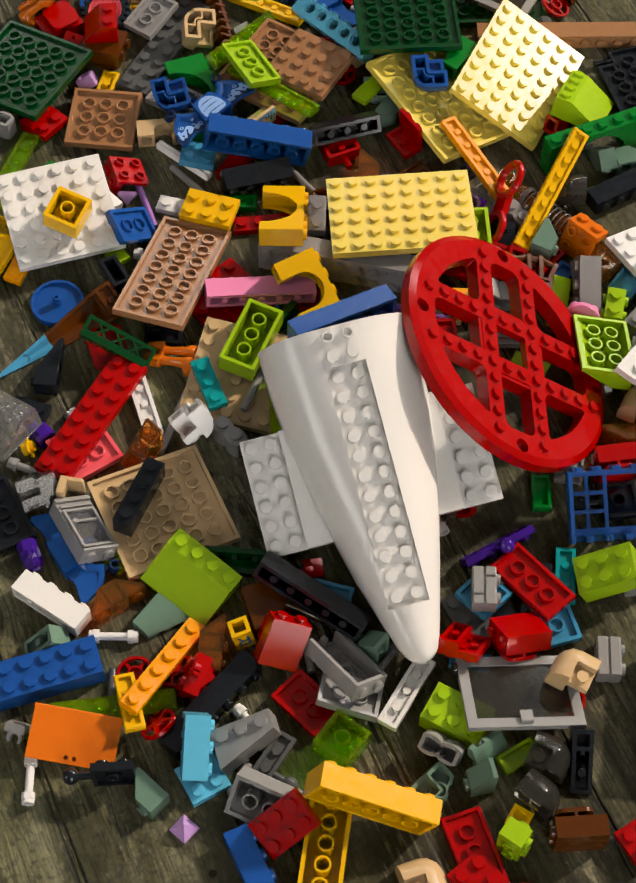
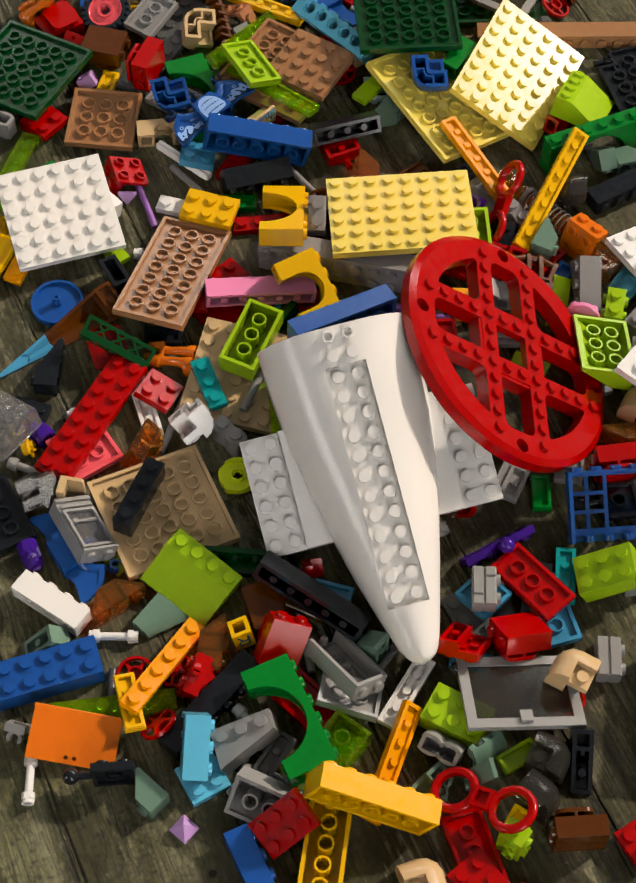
yellow brick [42,186,93,239] -> none
red slope [84,3,119,44] -> none
blue plate [104,206,156,245] -> none
red bracket [386,108,423,160] -> none
none -> red brick [126,36,165,92]
none -> plate [133,368,184,415]
none -> neon yellow plate [218,457,251,494]
none -> nougat bracket [224,3,258,29]
none -> green arch [240,653,340,788]
none -> light orange plate [359,699,423,826]
none -> red bar [430,766,538,834]
none -> light grey plate [497,461,530,504]

